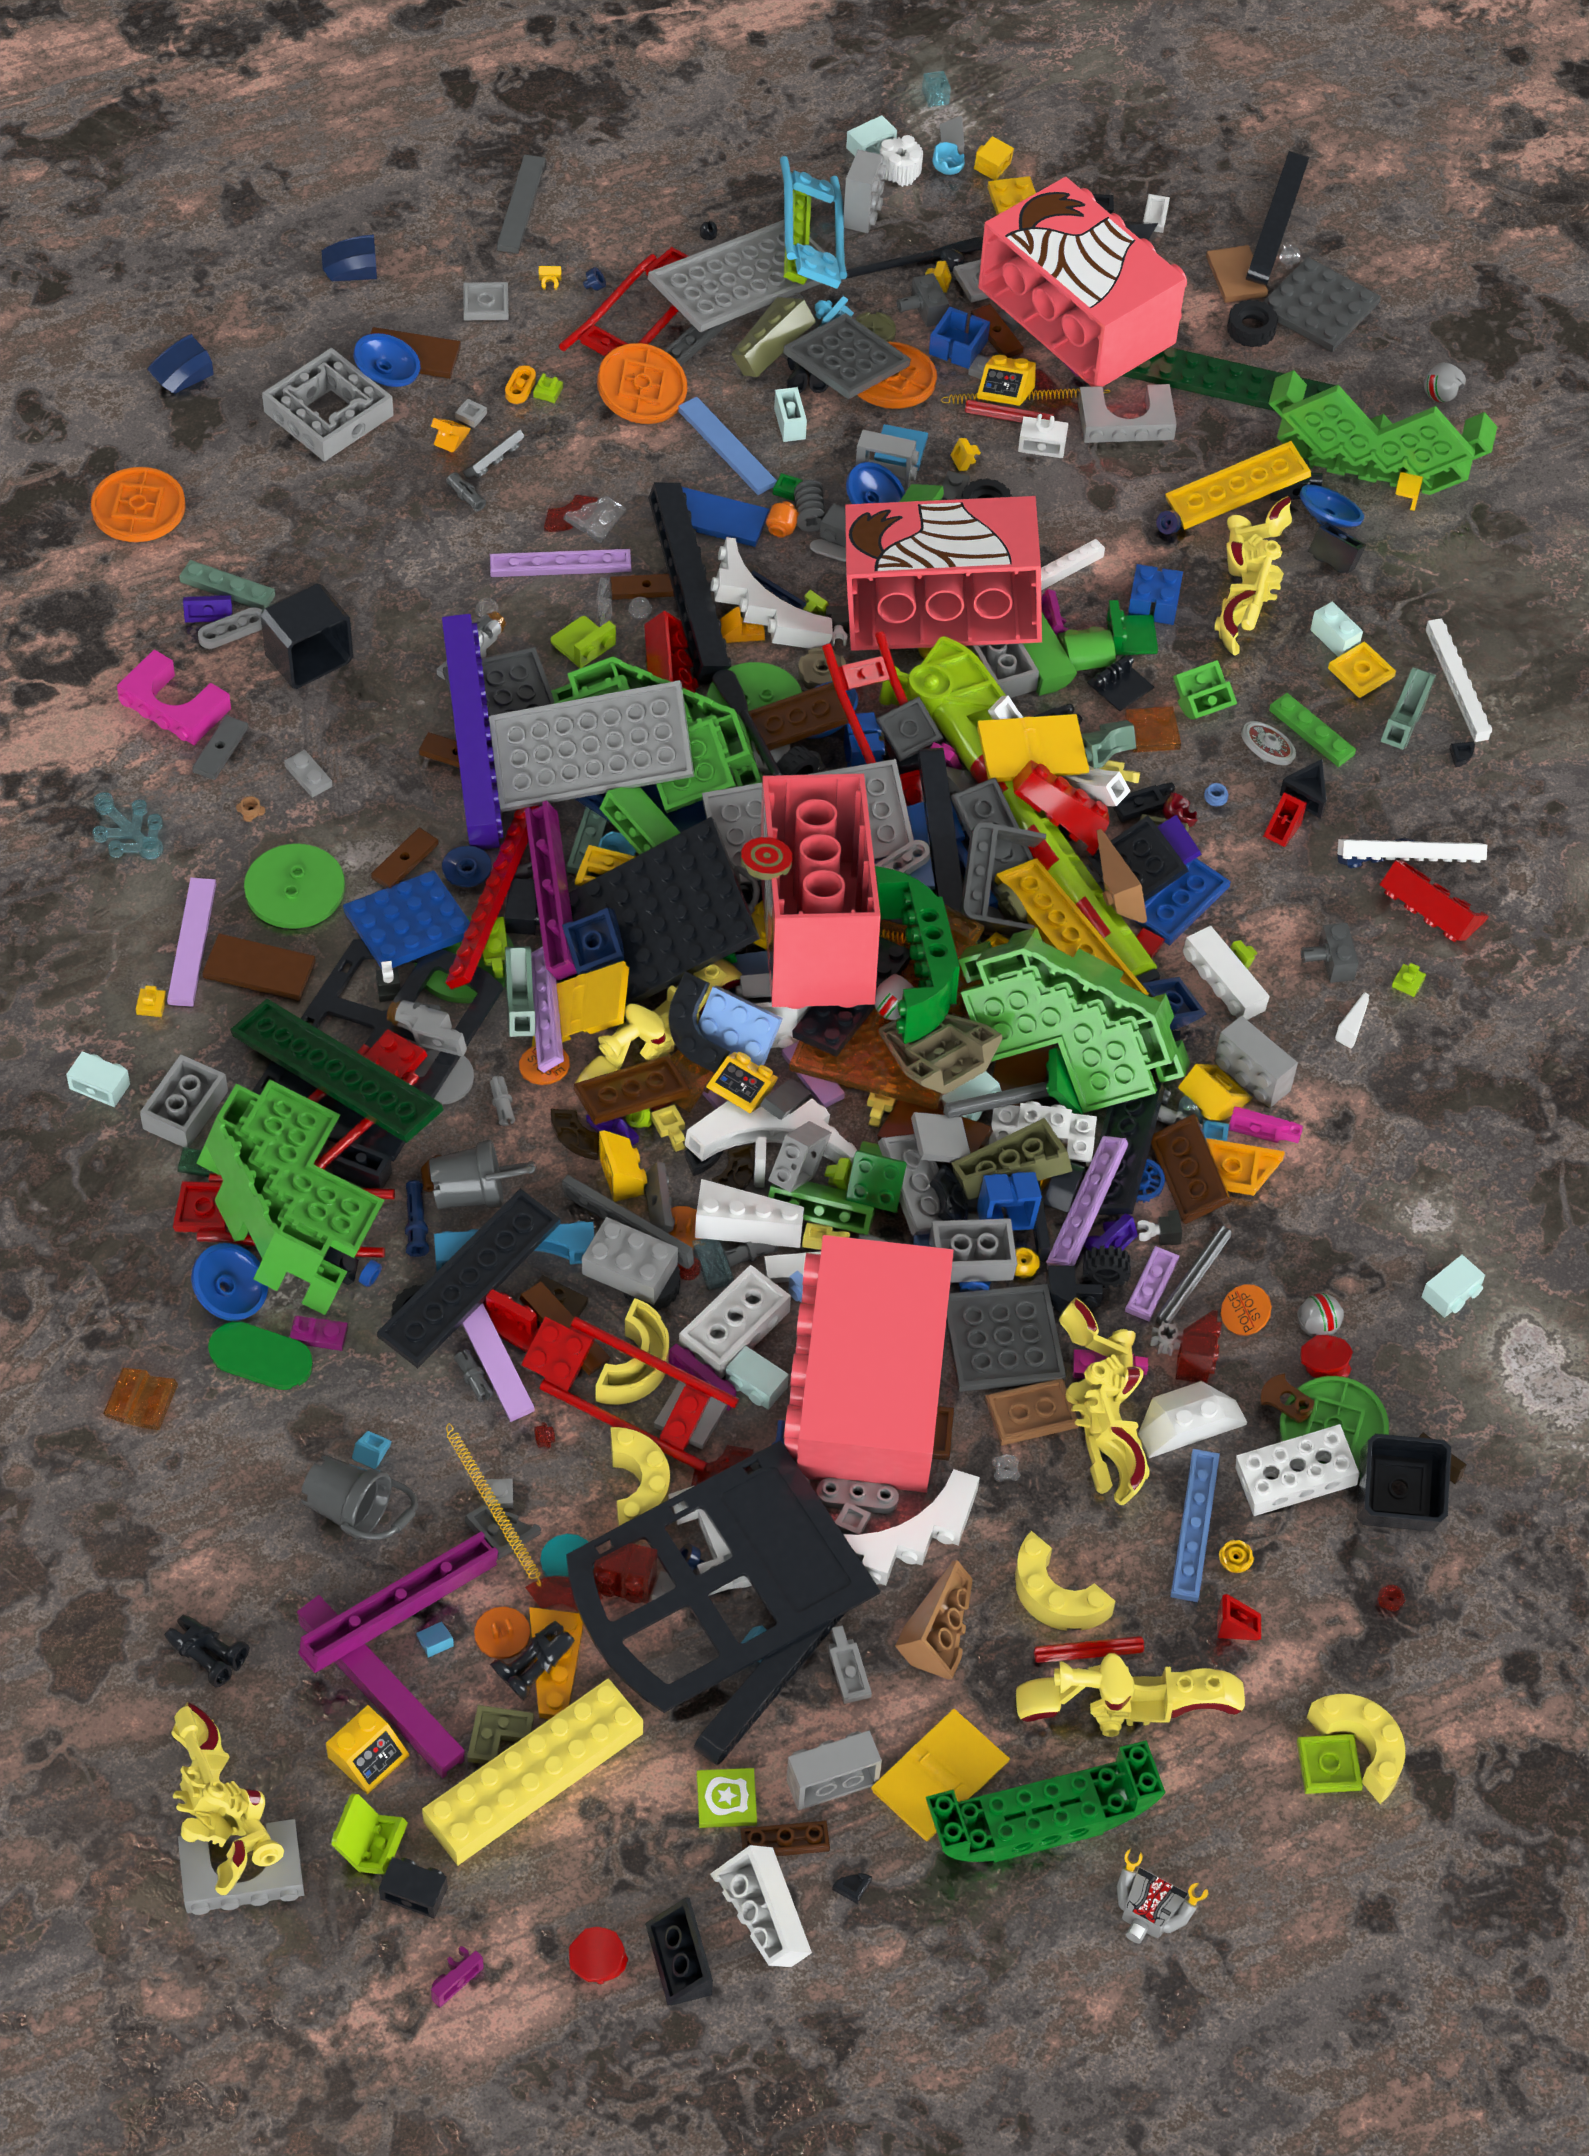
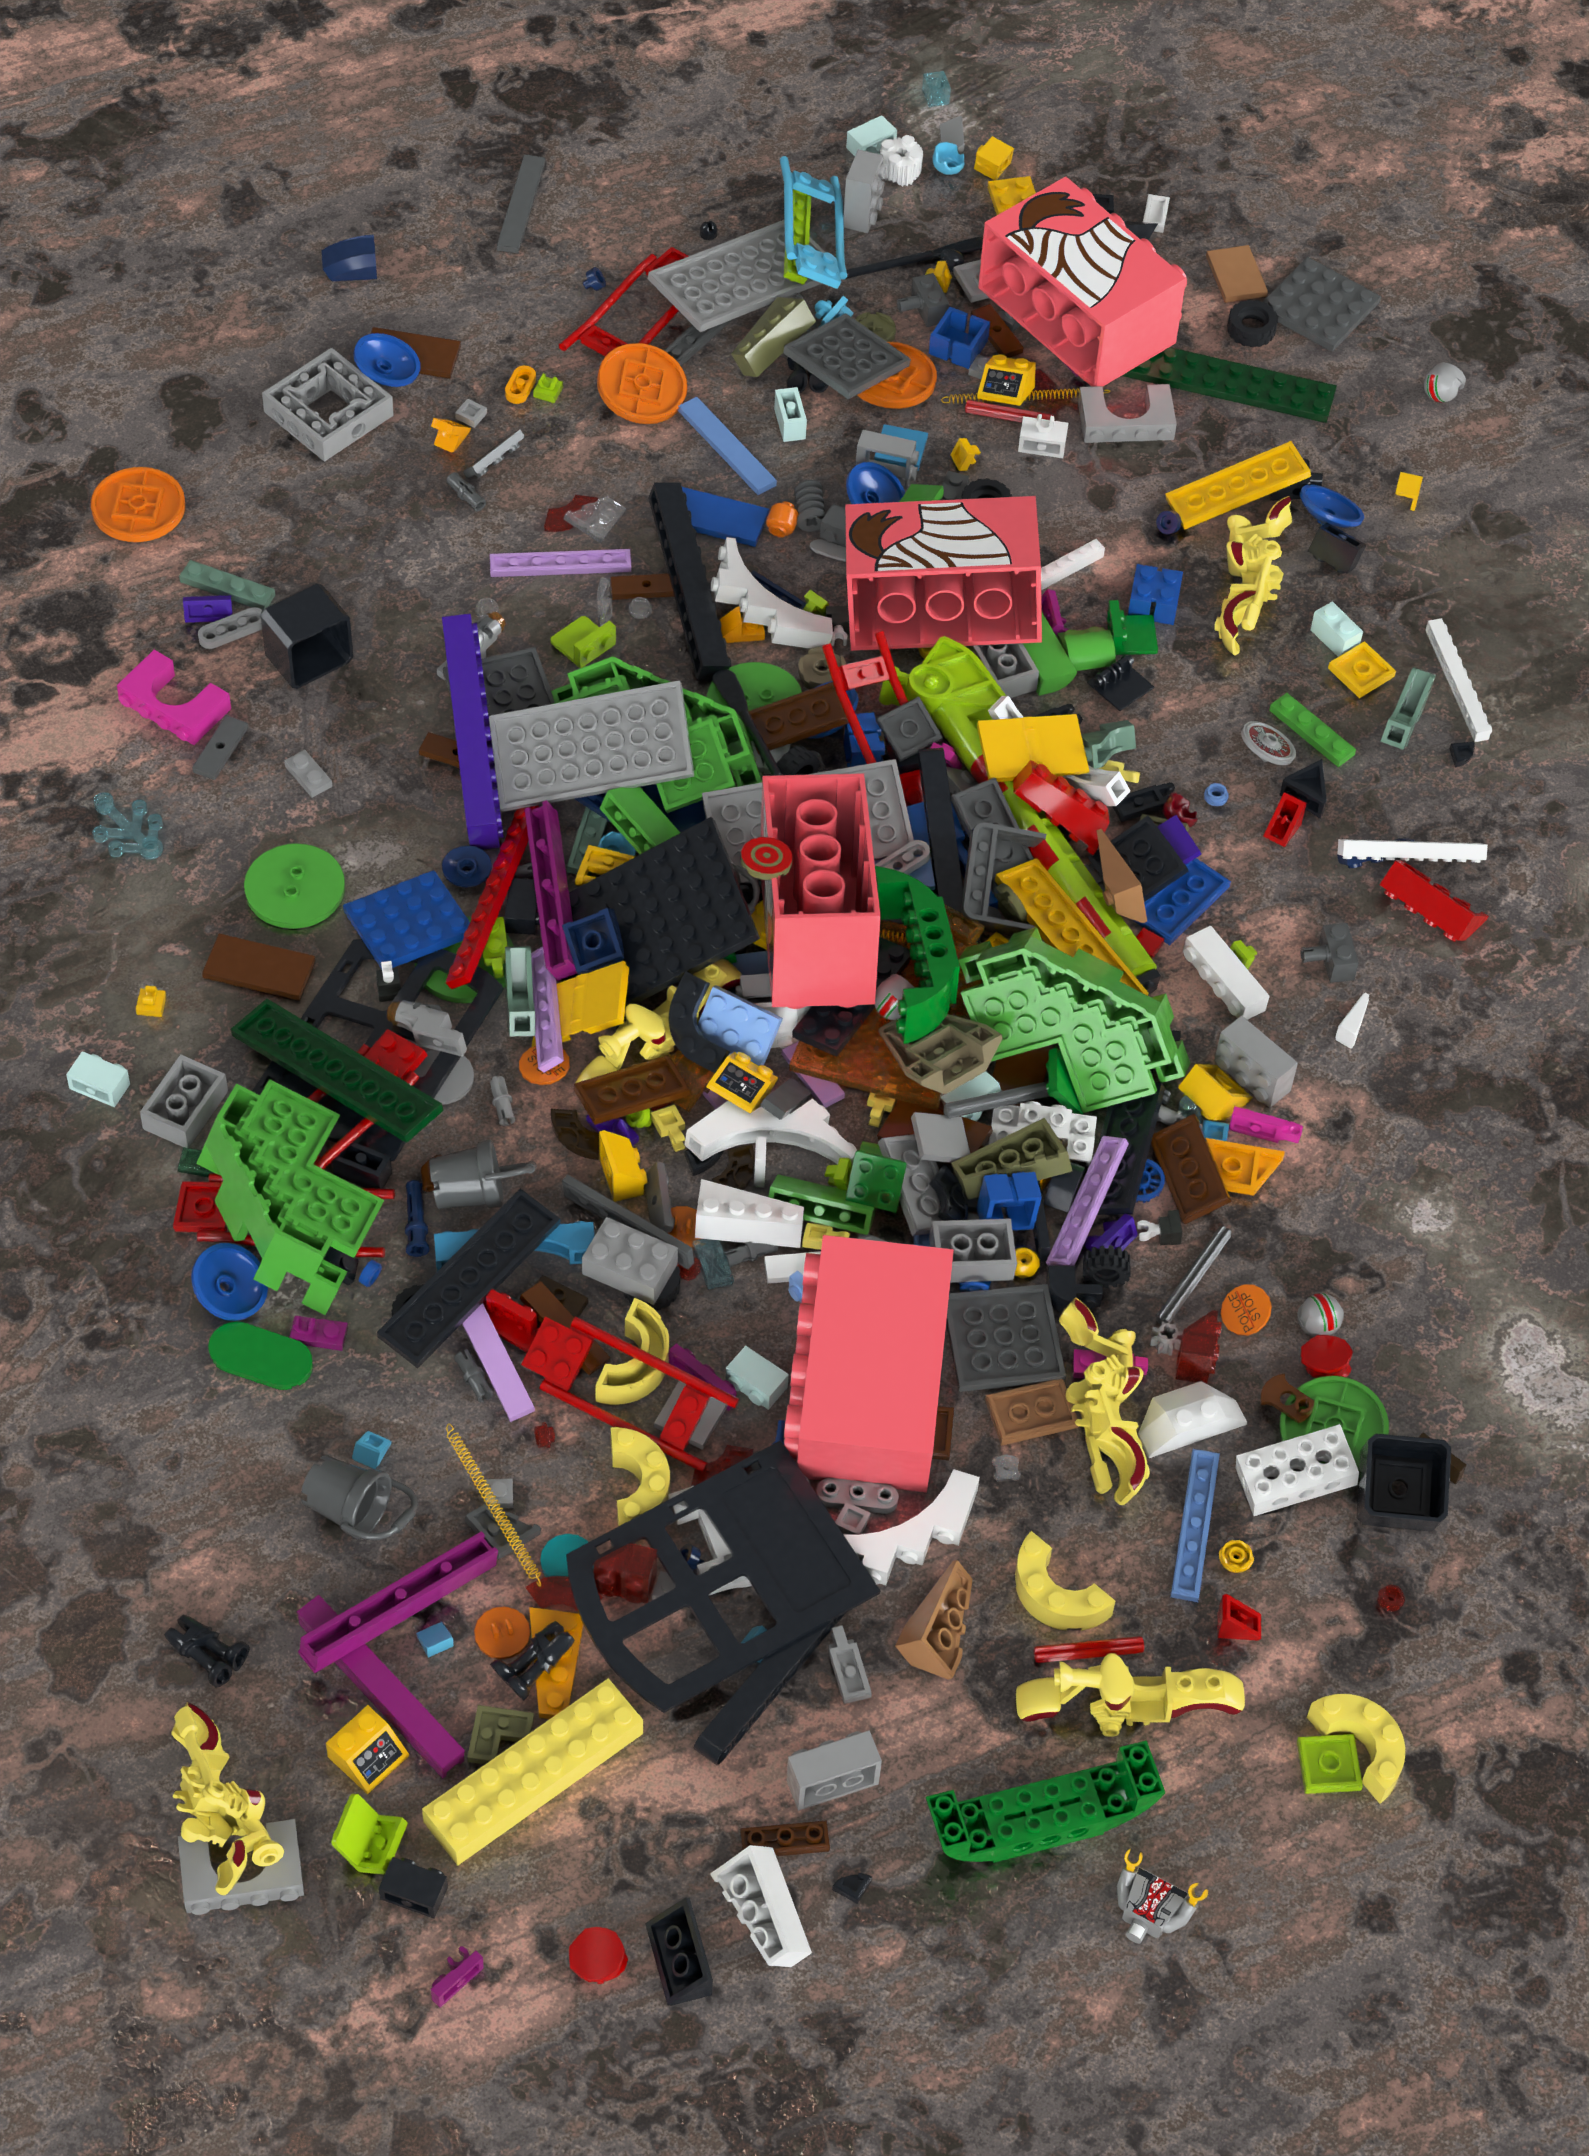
clear orange slope [103,1368,178,1430] -> none
dark blue slope [147,334,214,393] -> none
lavender tile [167,878,216,1007] -> none
medium nougat plate [236,796,265,822] -> none
reddish brown tile [371,827,439,888] -> none
light grey plate [463,282,509,320] -> none
yellow tile [539,266,561,290] -> none
red wedge [644,610,699,693] -> none
white brick [679,1265,791,1379] -> none
lime tile [697,1768,757,1828] -> none
light grey window [768,1121,832,1192] -> none
green tile [773,473,803,501] -> none
yellow piece [871,1709,1010,1842] -> none
clear orange plate [1125,706,1181,753] -> none
lavender tile [1125,1246,1179,1322] -> none
dark blue slope [1142,977,1207,1031] -> none
bright green brick [1173,660,1237,720] -> none
black beam [1246,151,1309,286] -> none
bright green brick [1269,370,1497,495] -> none
clear plate [1280,243,1300,270] -> none
lime tile [1392,963,1426,997] -> none
light aqua brick [1422,1255,1485,1318] -> none

